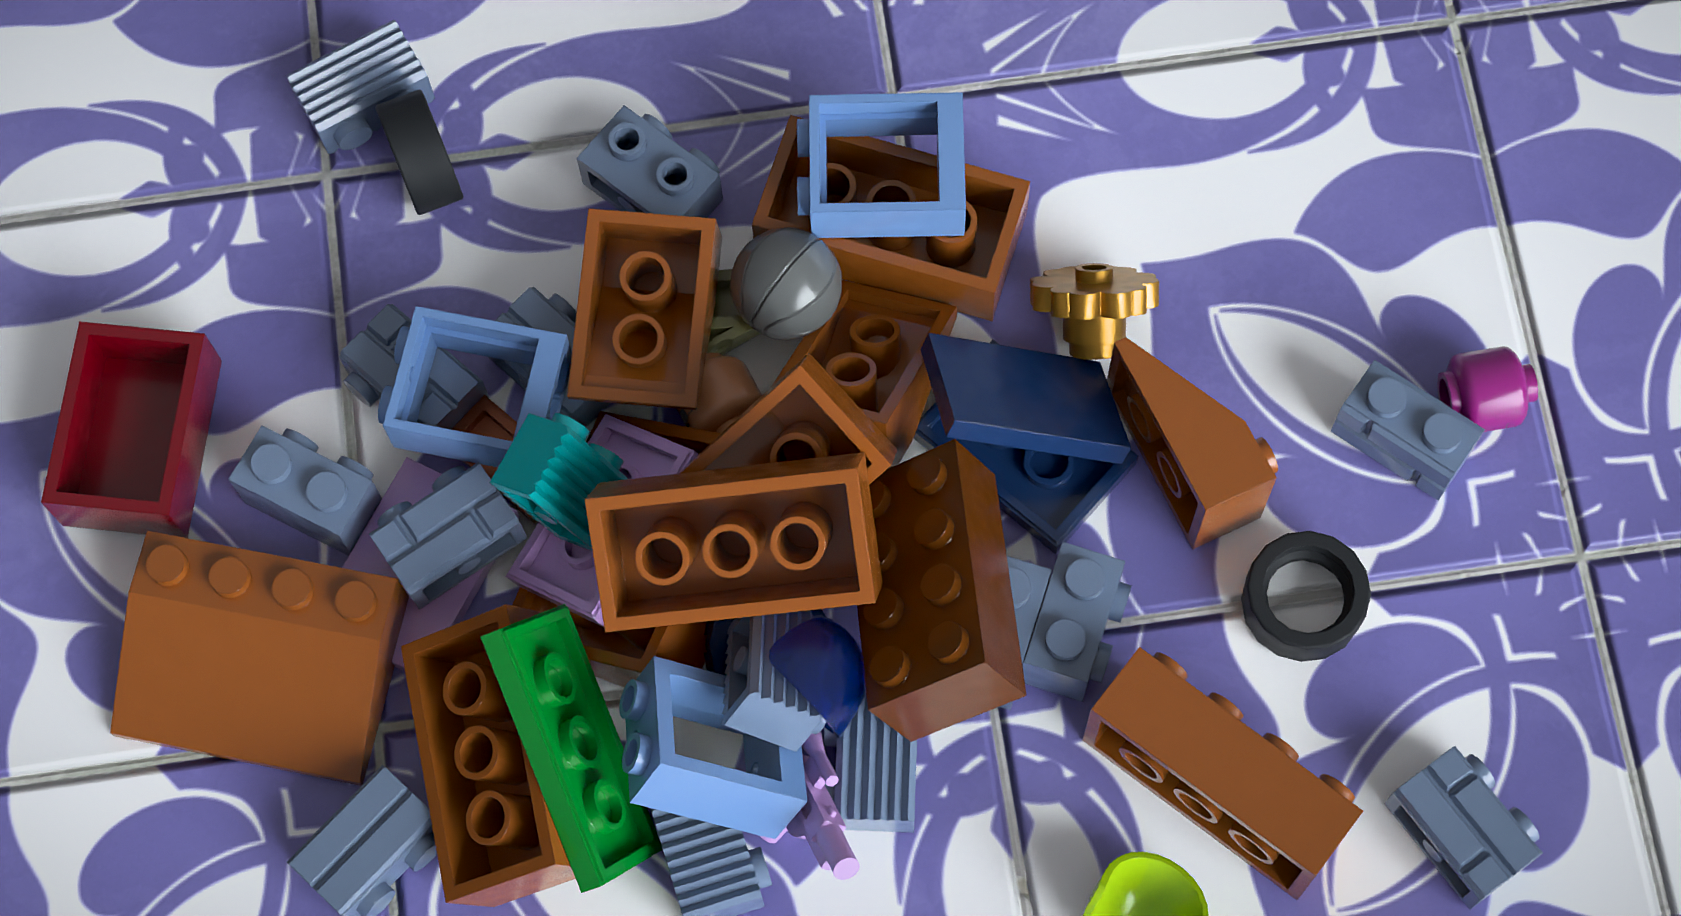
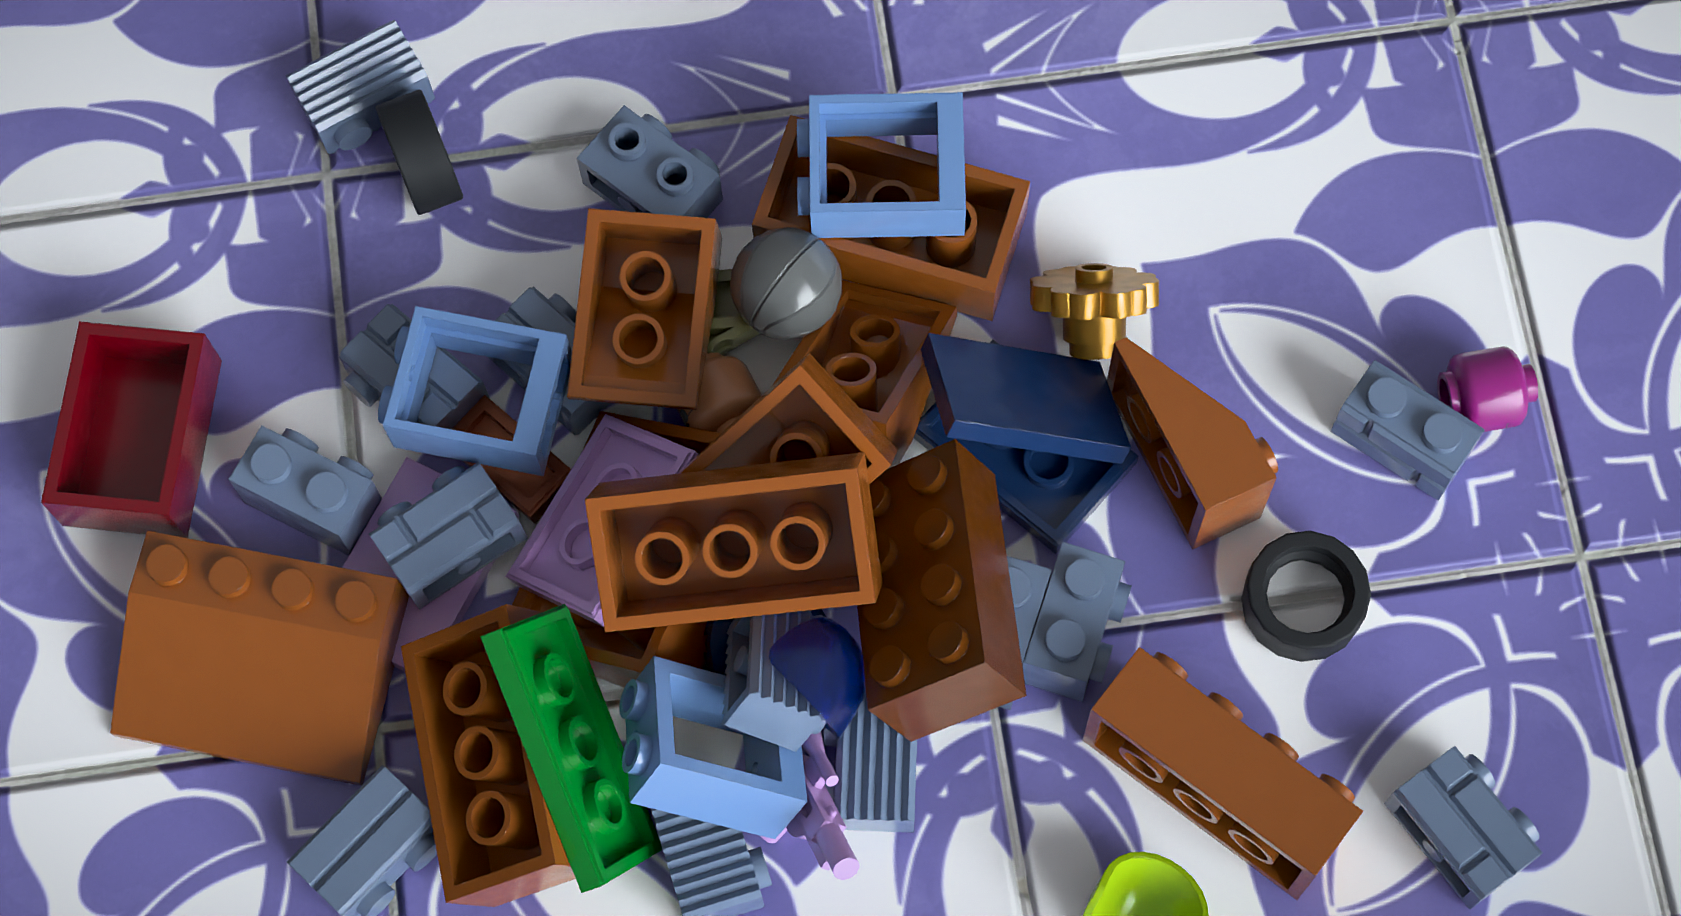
teal brick [489,413,628,551] -> none

